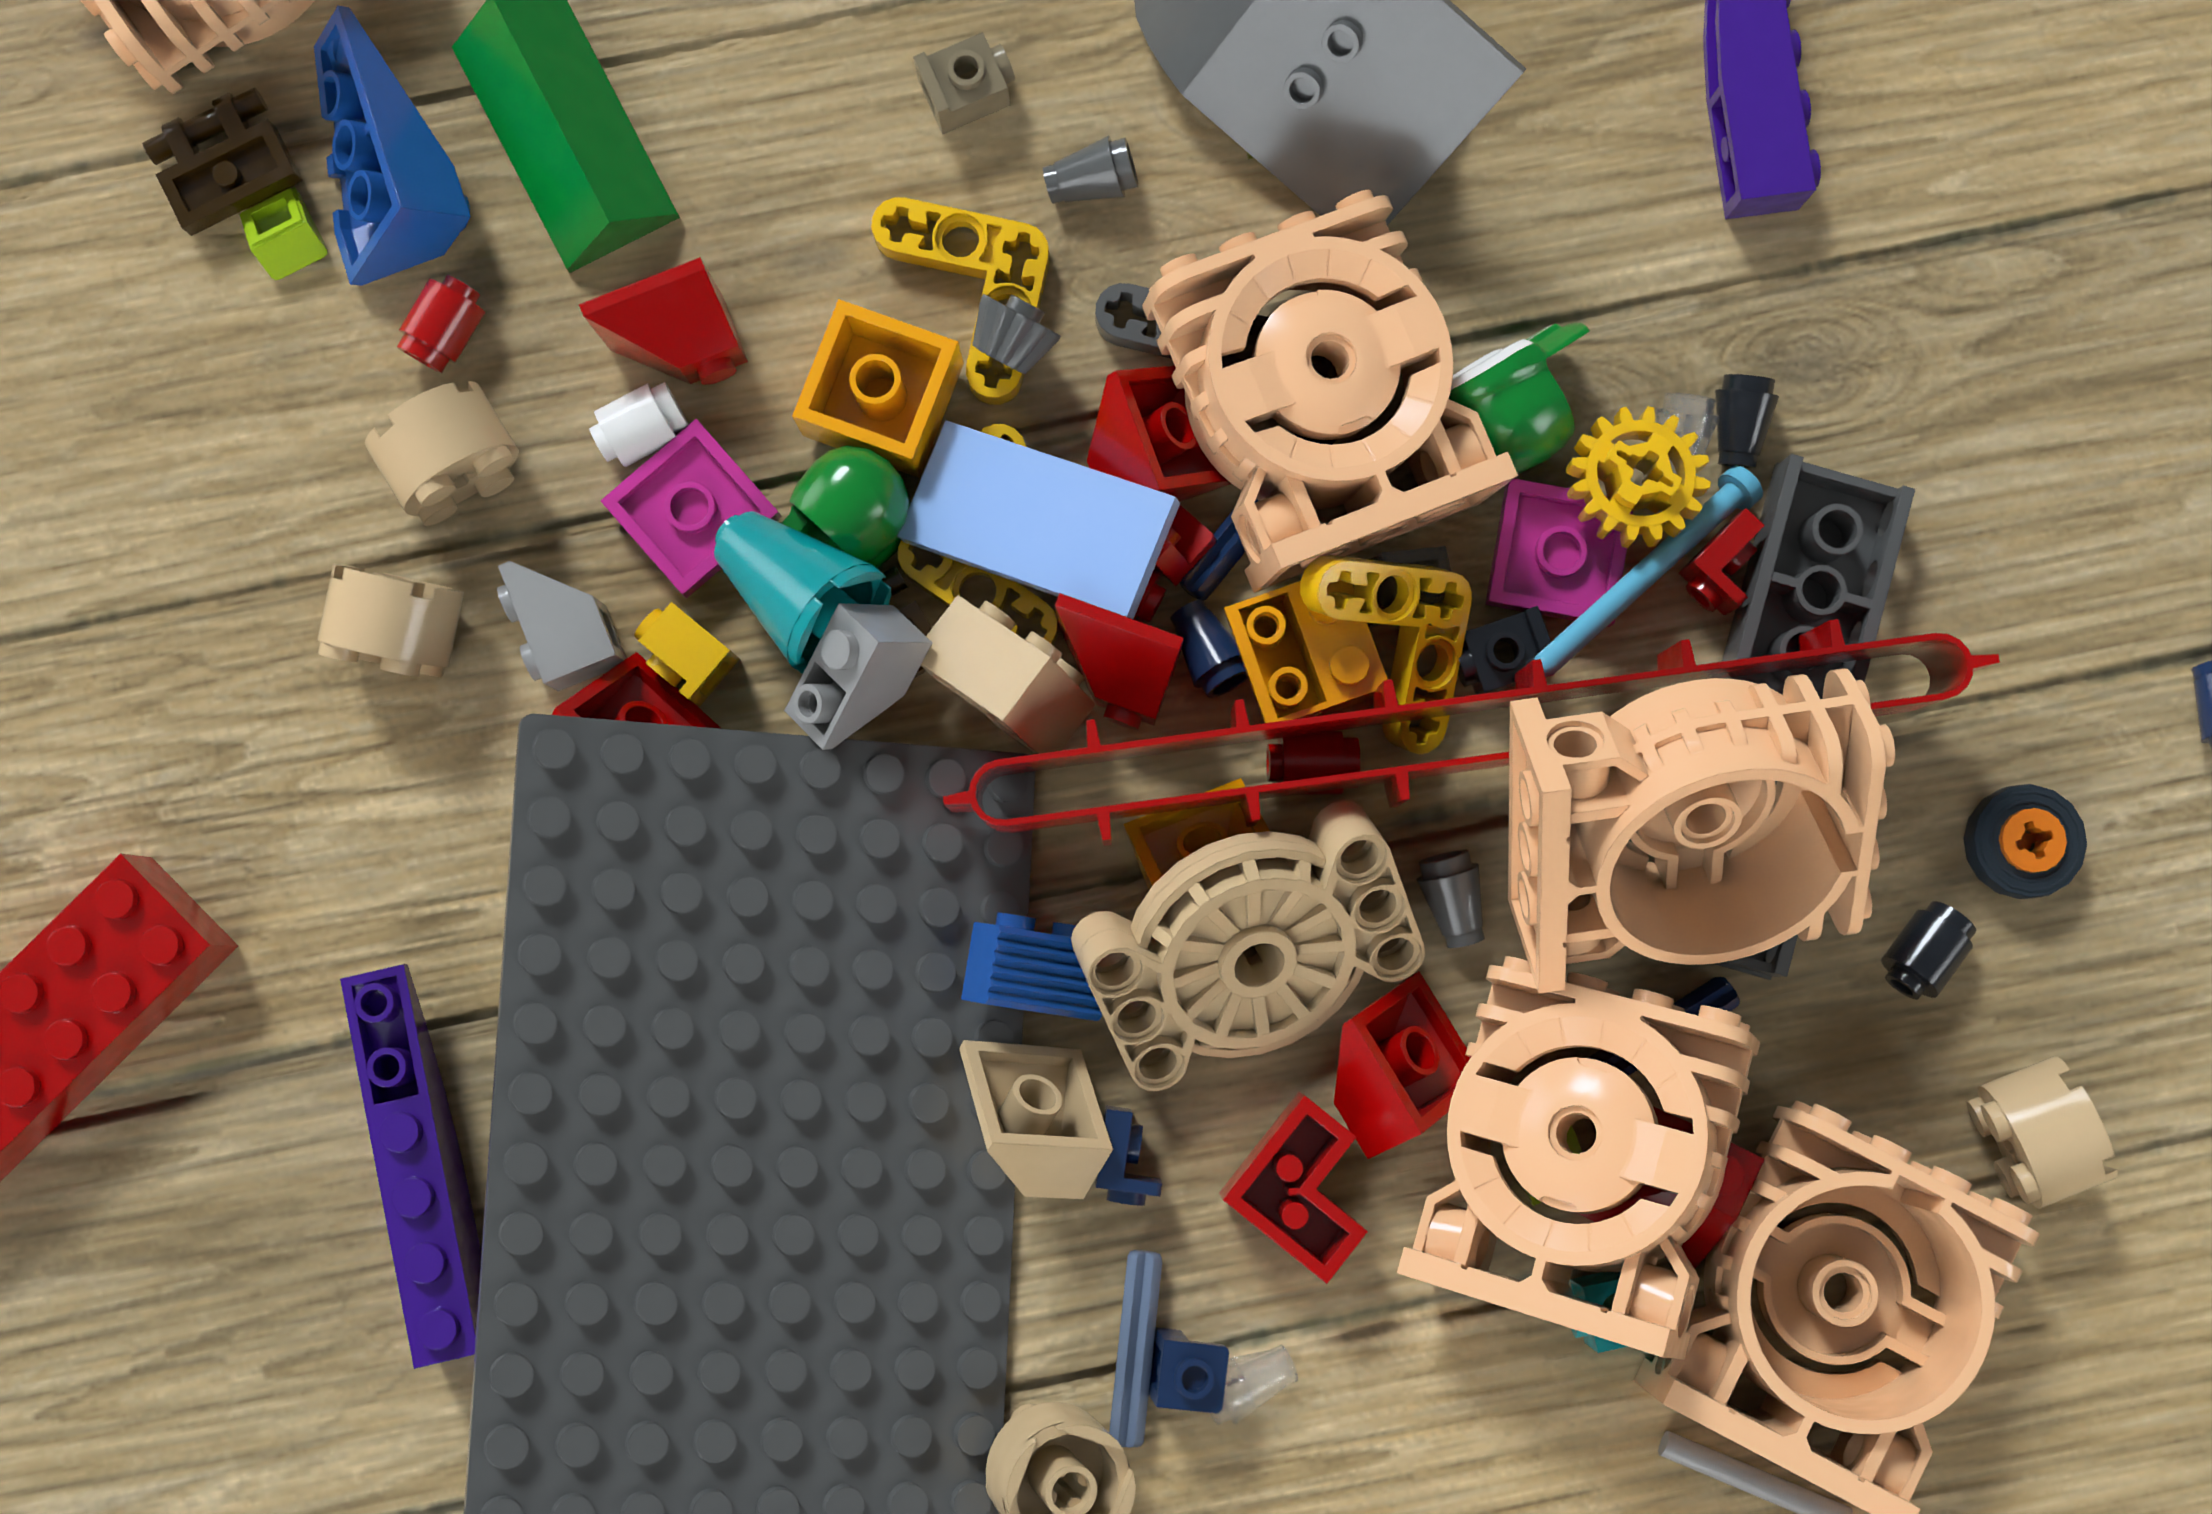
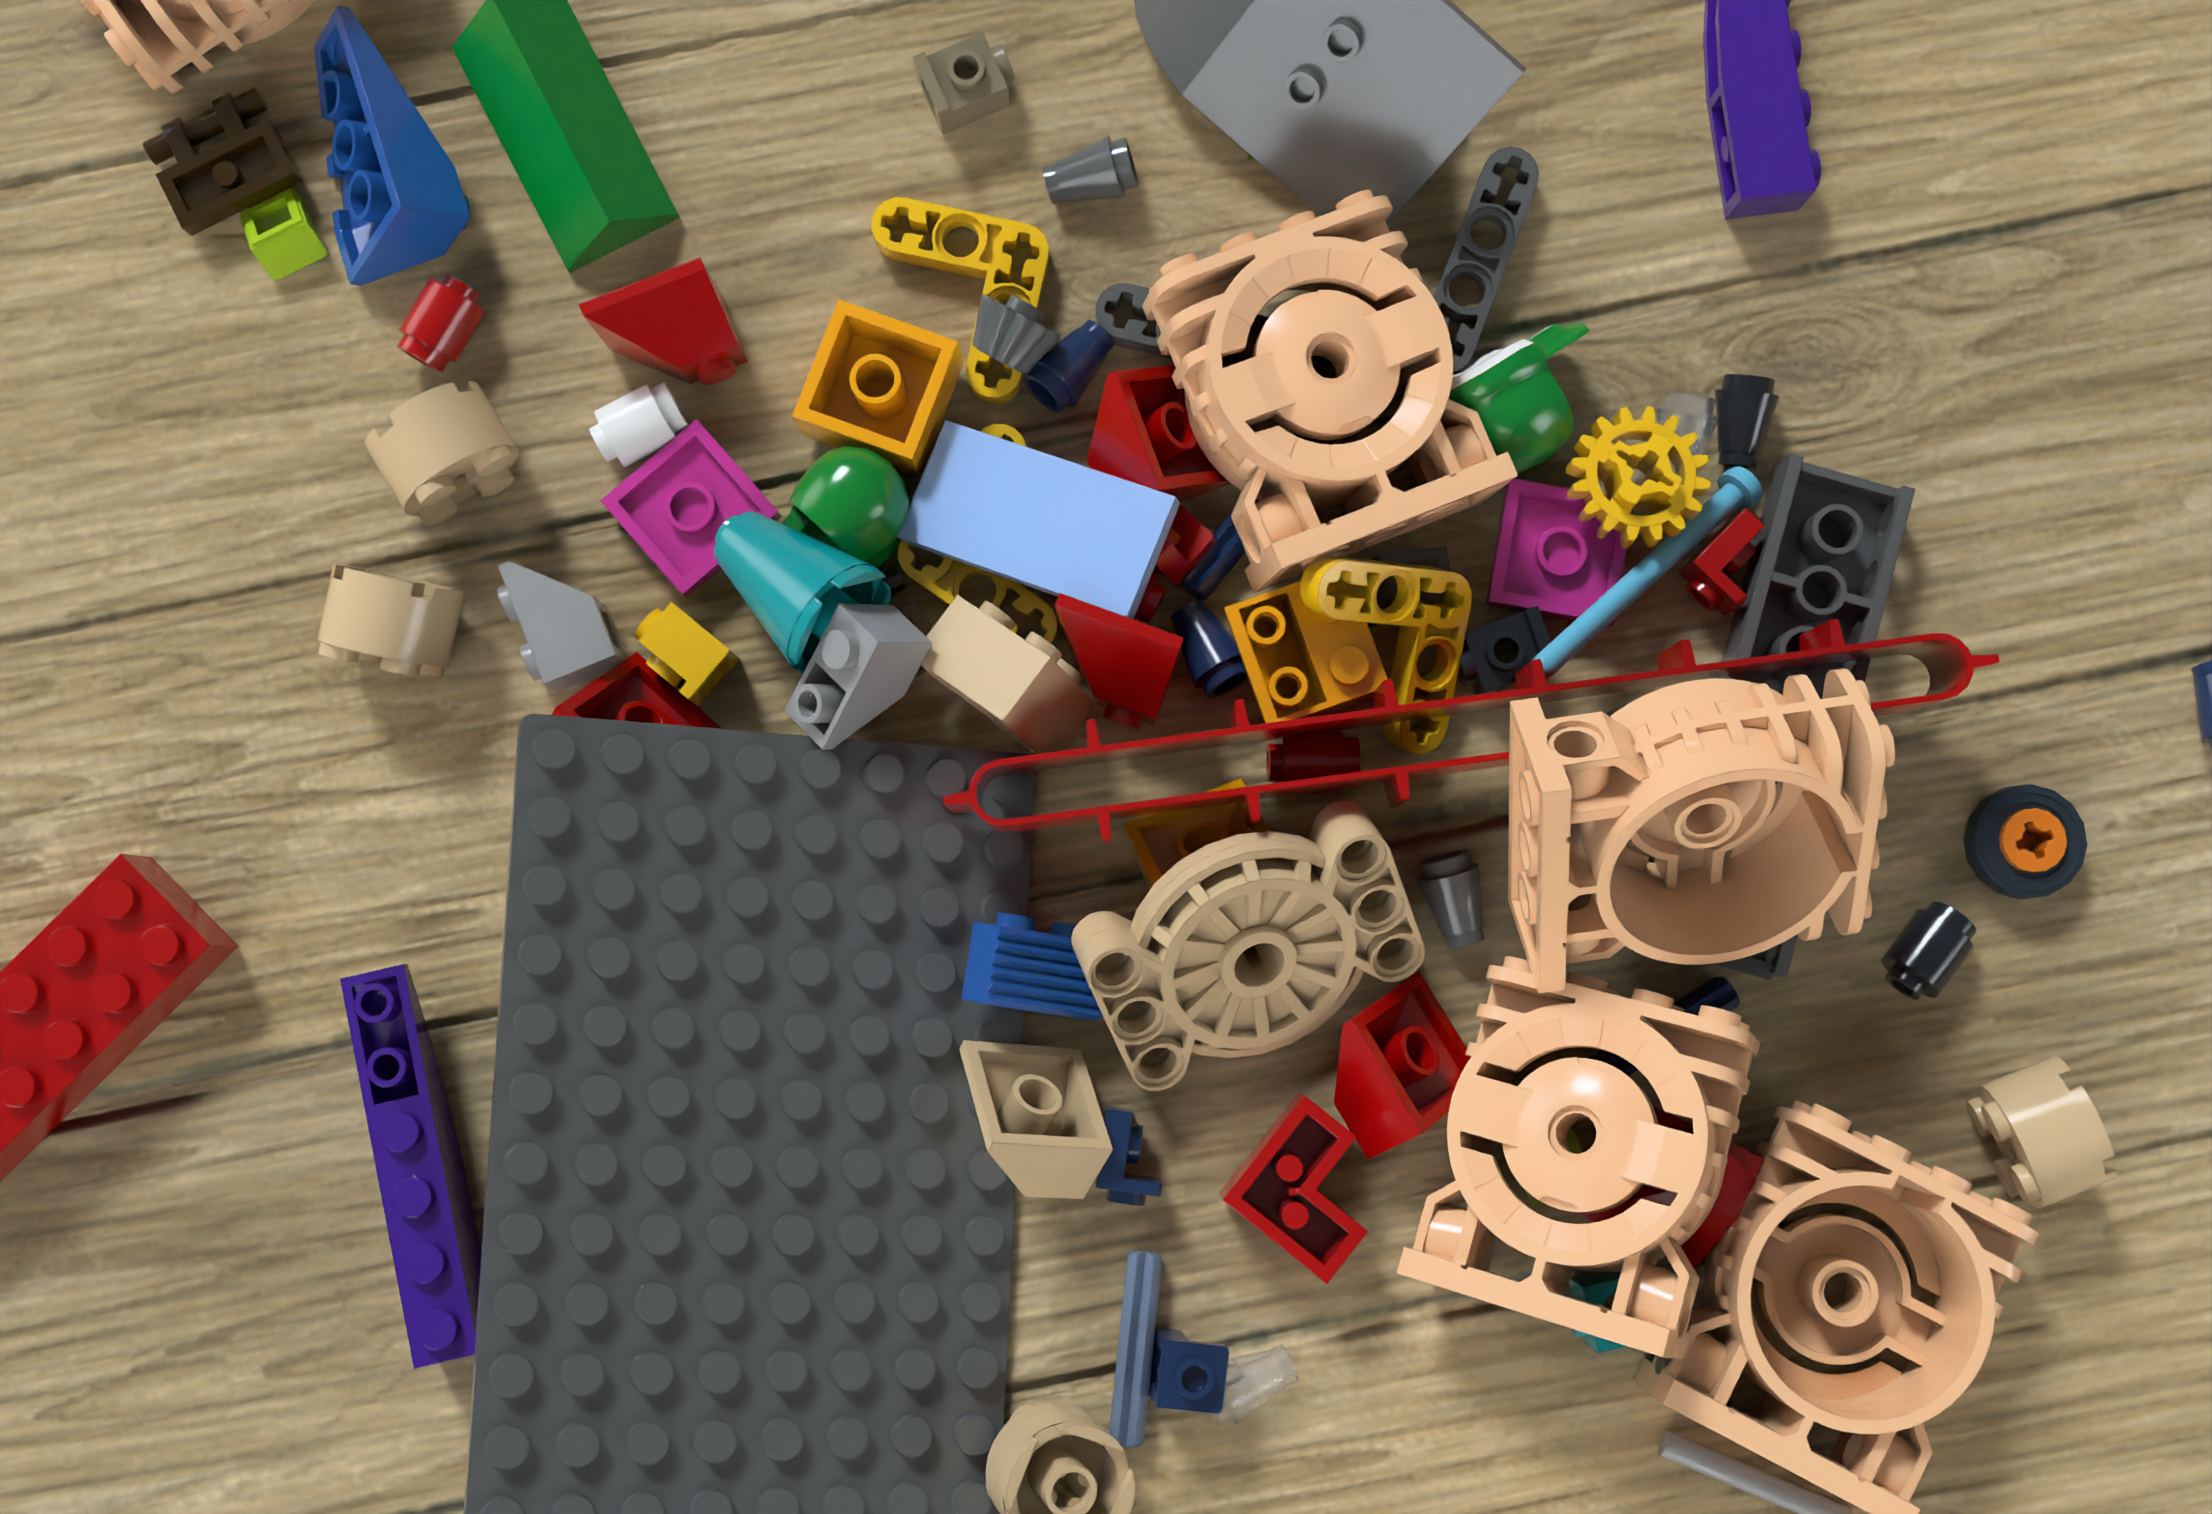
none -> dark blue cone [1024,320,1114,413]
none -> dark grey beam [1433,146,1539,375]

